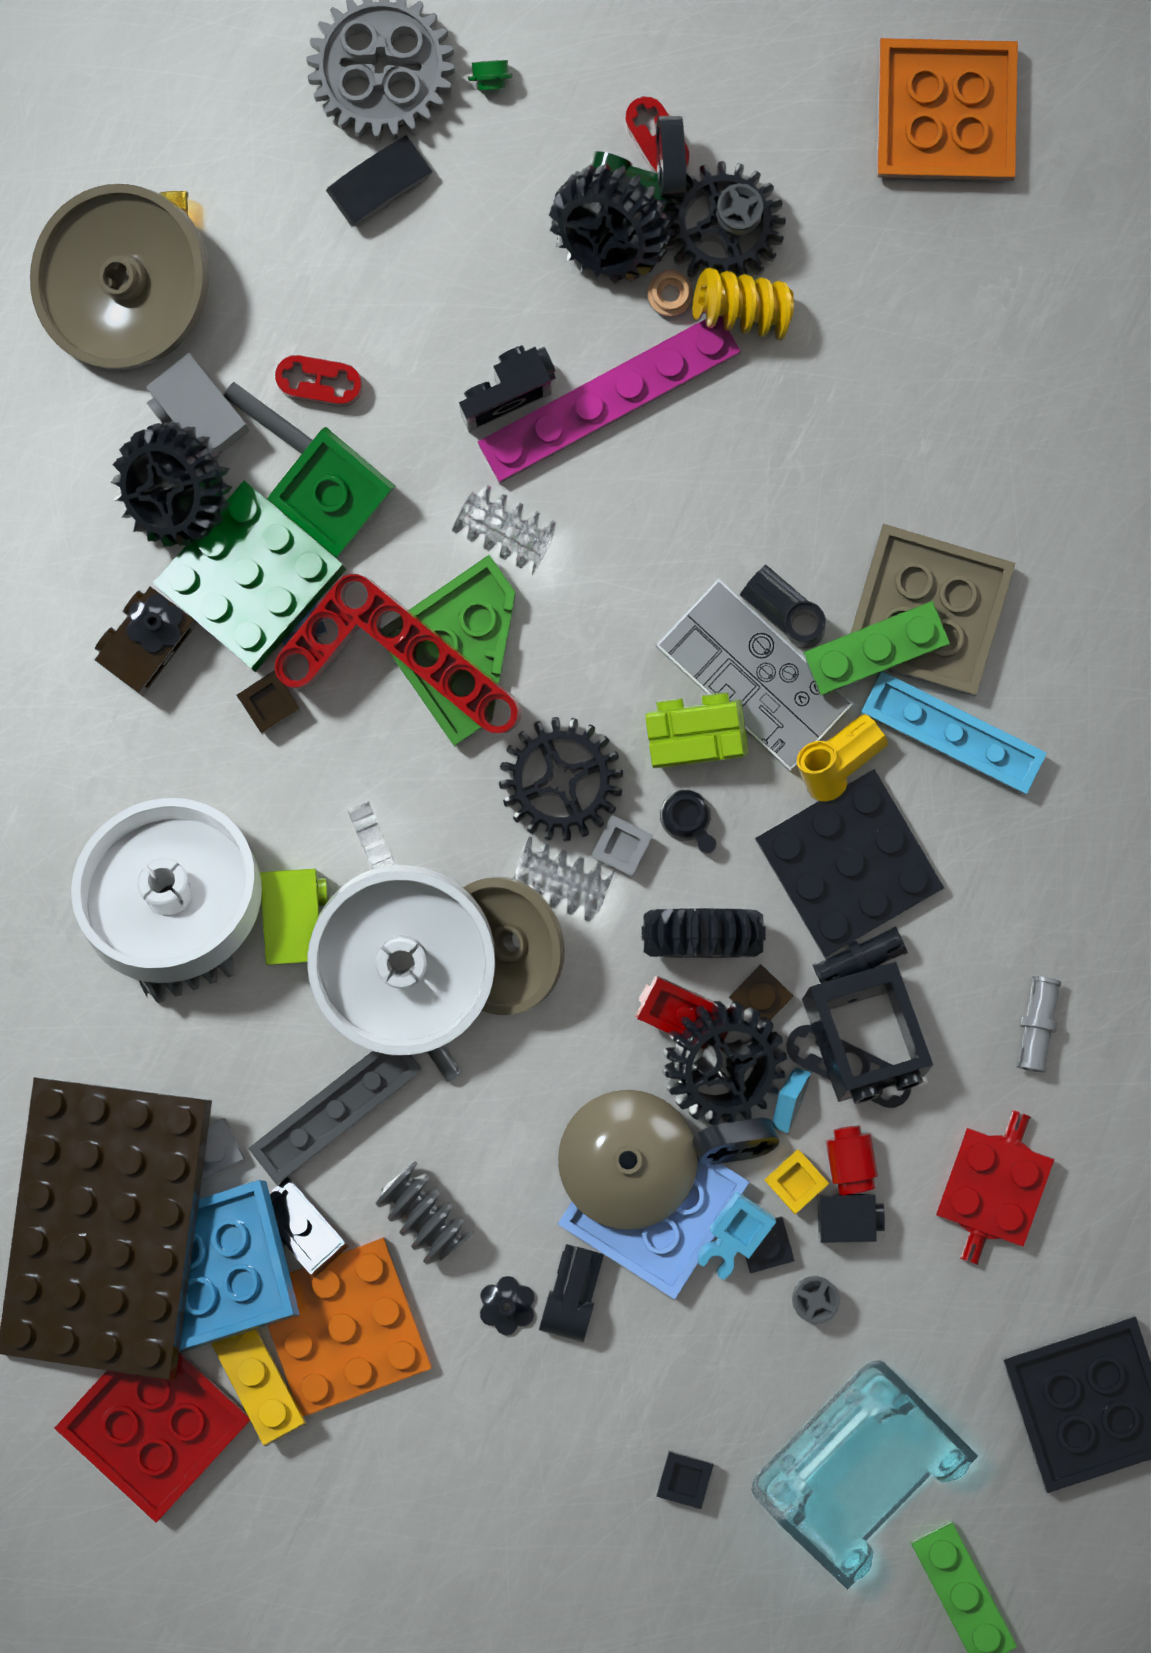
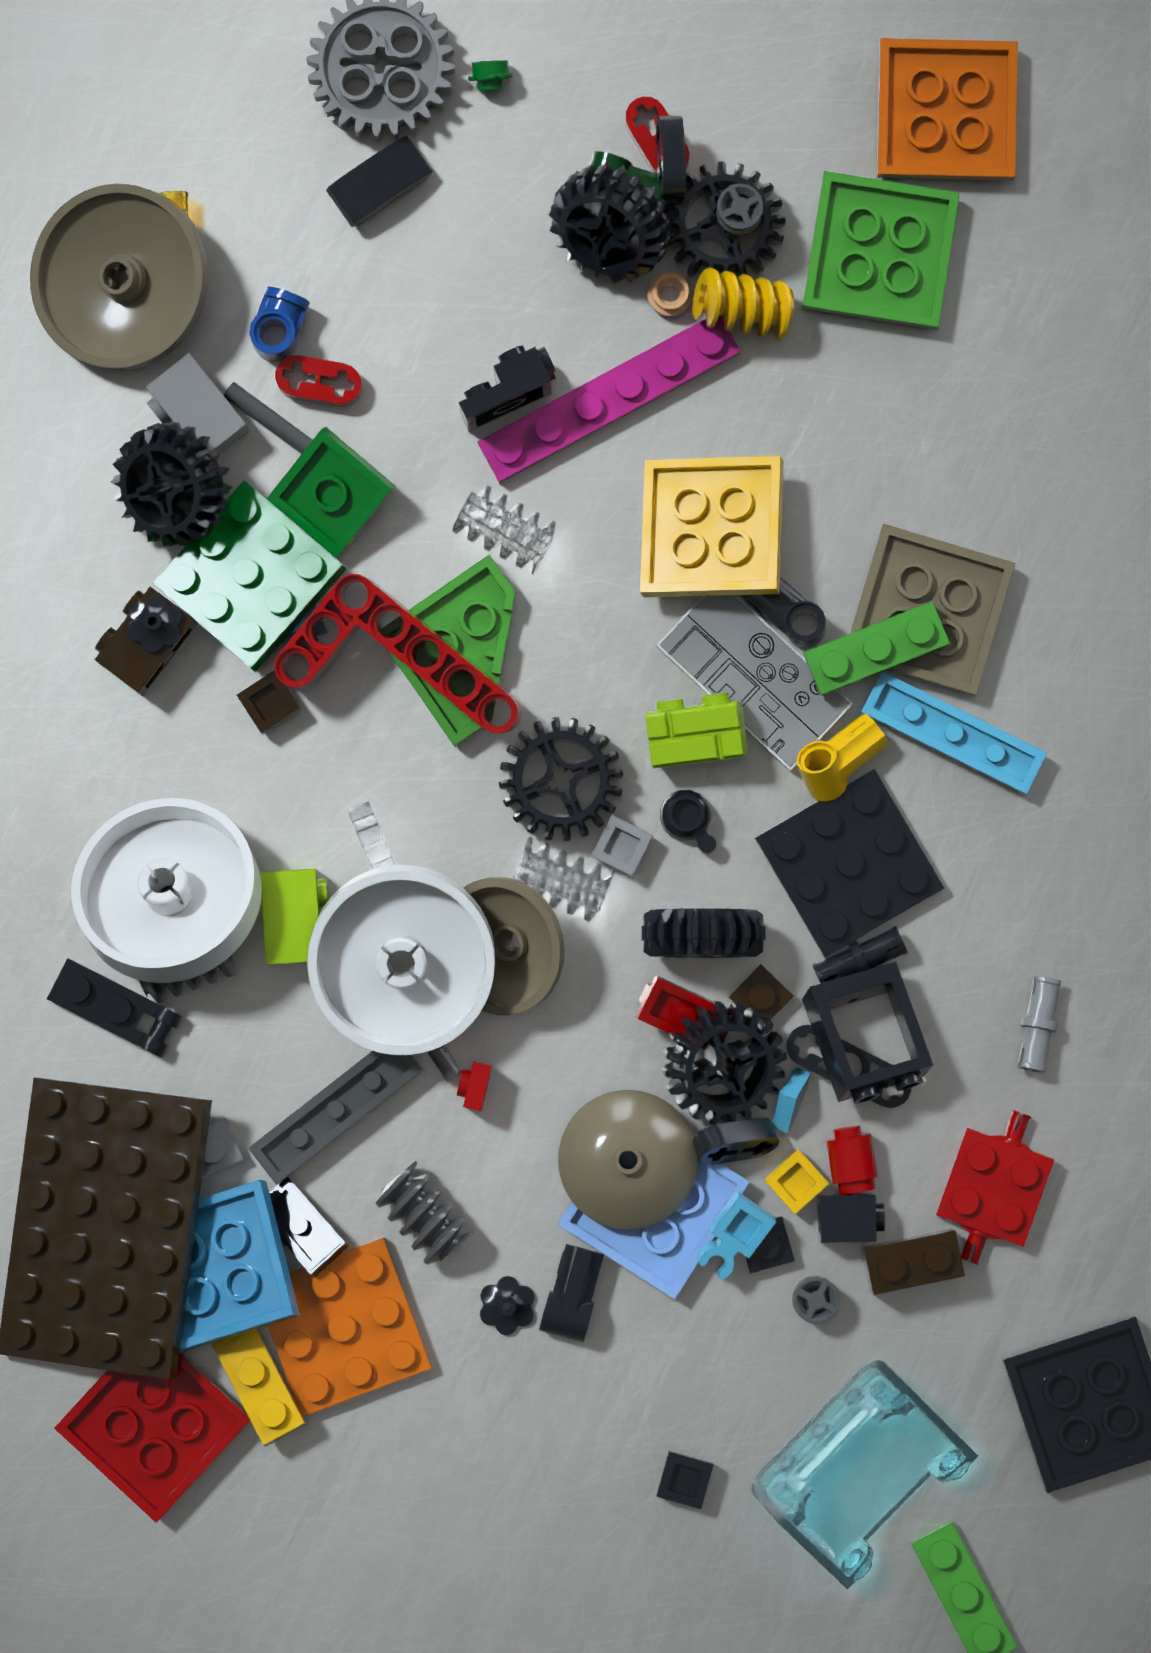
none -> black plate [47,958,183,1058]
none -> blue piece [249,286,310,362]
none -> red plate [457,1062,492,1111]
none -> yellow plate [640,456,784,597]
none -> bright green plate [802,171,960,330]
none -> dark brown brick [861,1228,965,1295]

